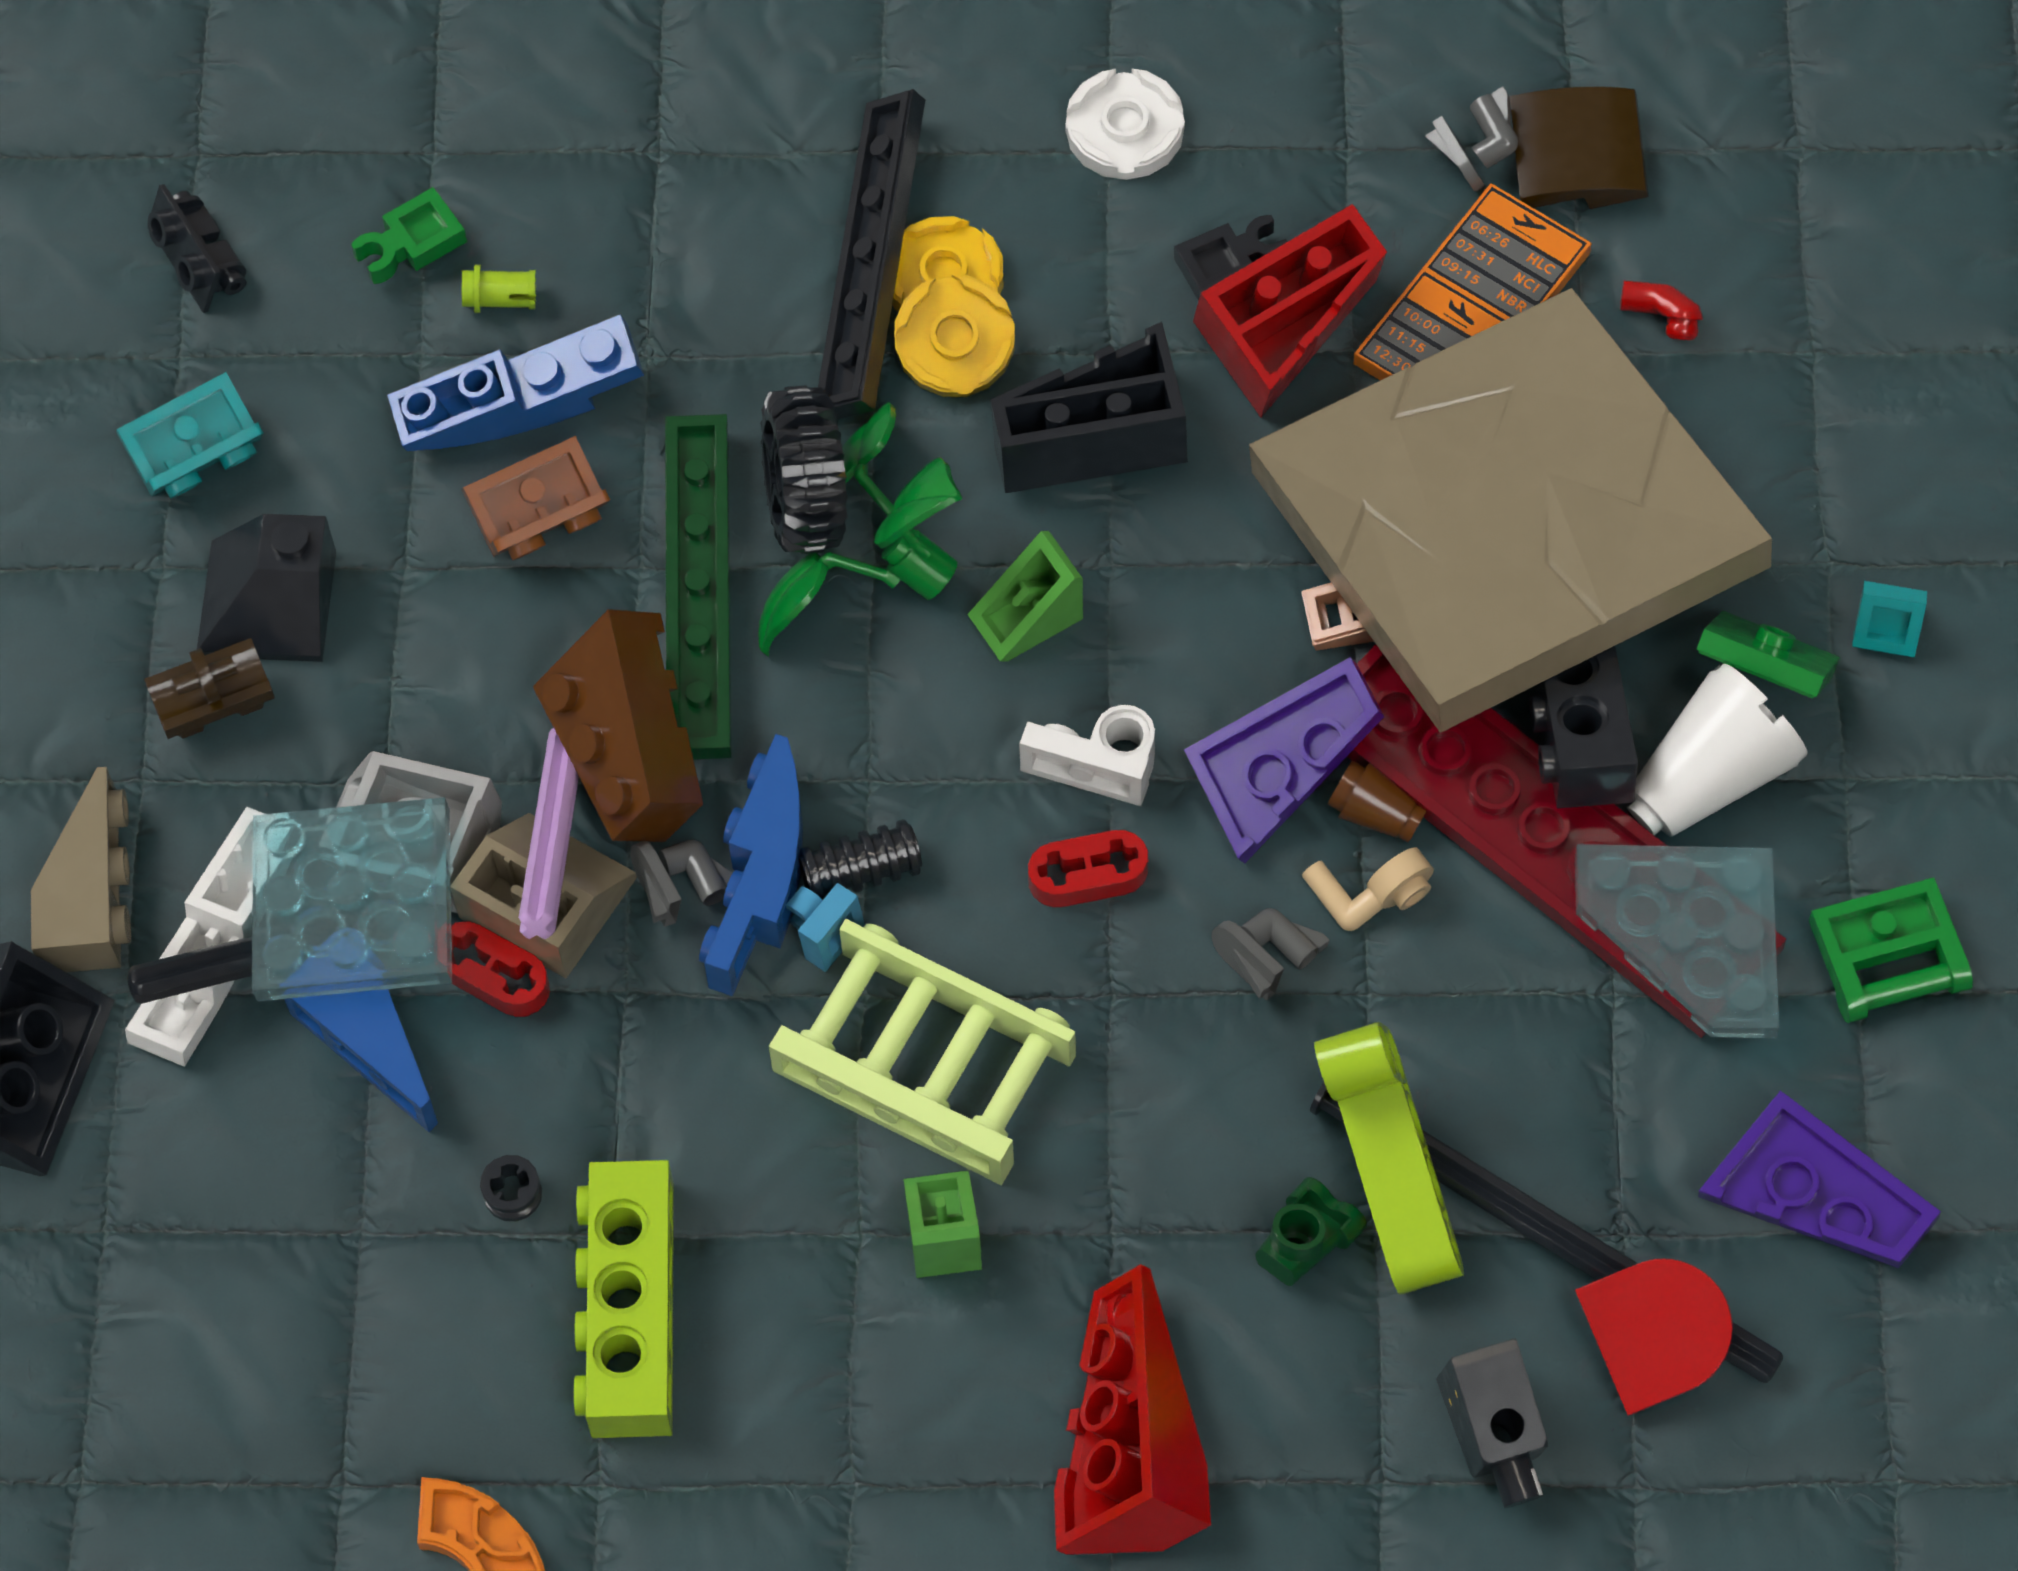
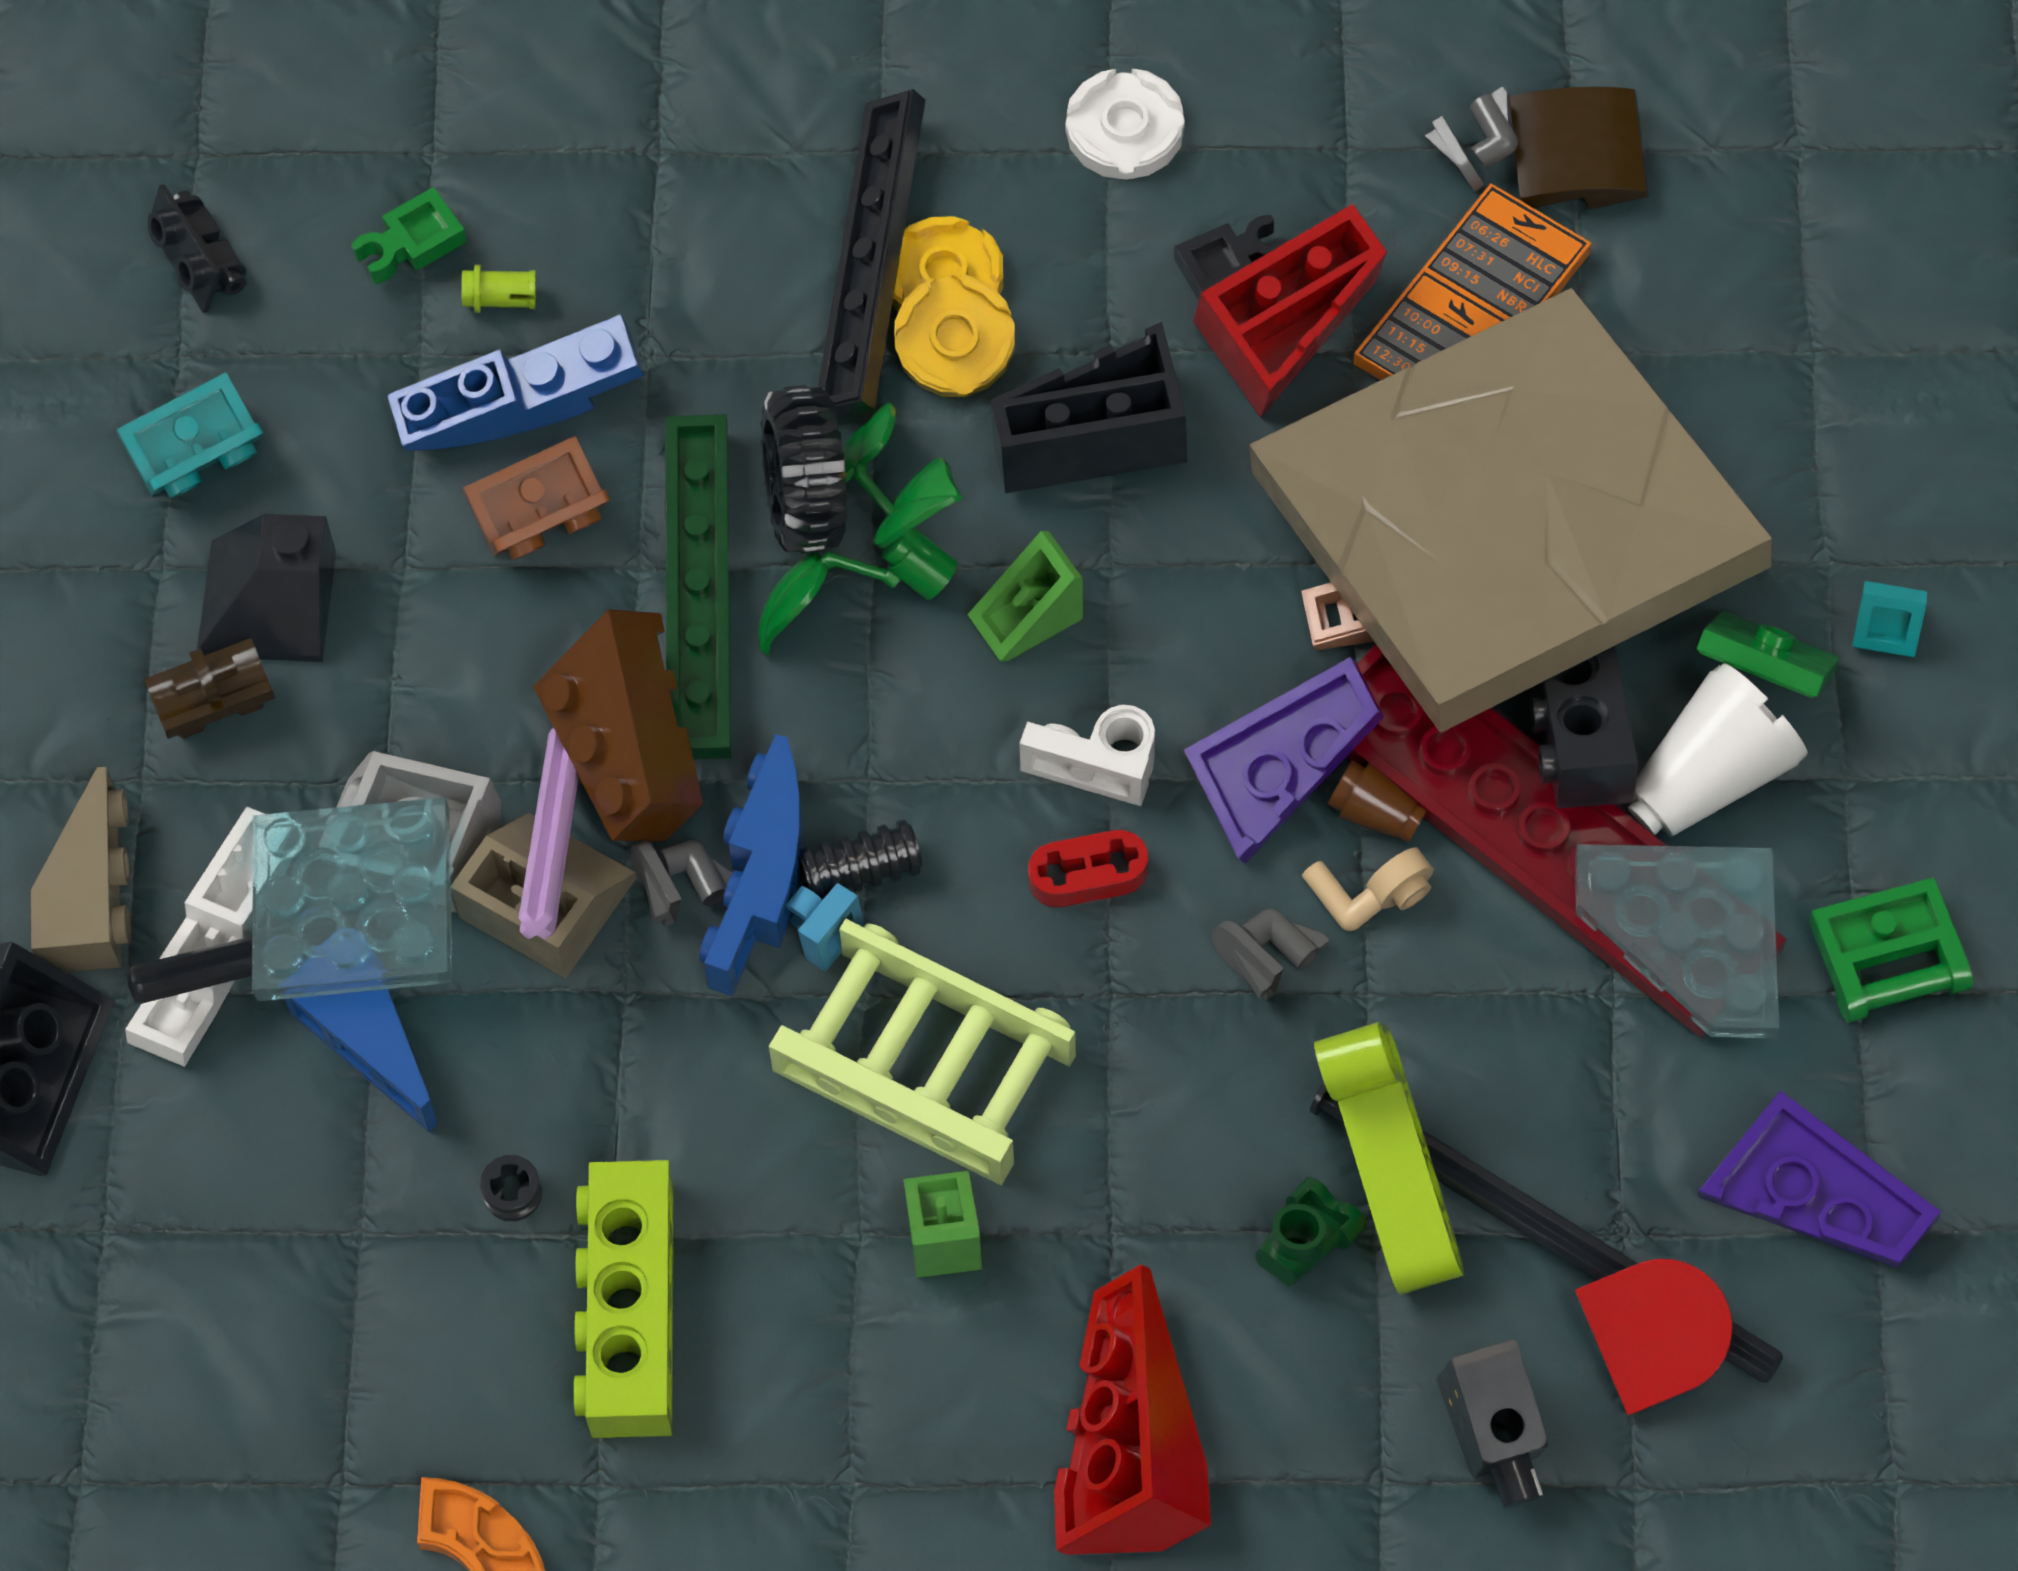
red beam [435,921,550,1017] -> none
red arm [1620,280,1703,340] -> none

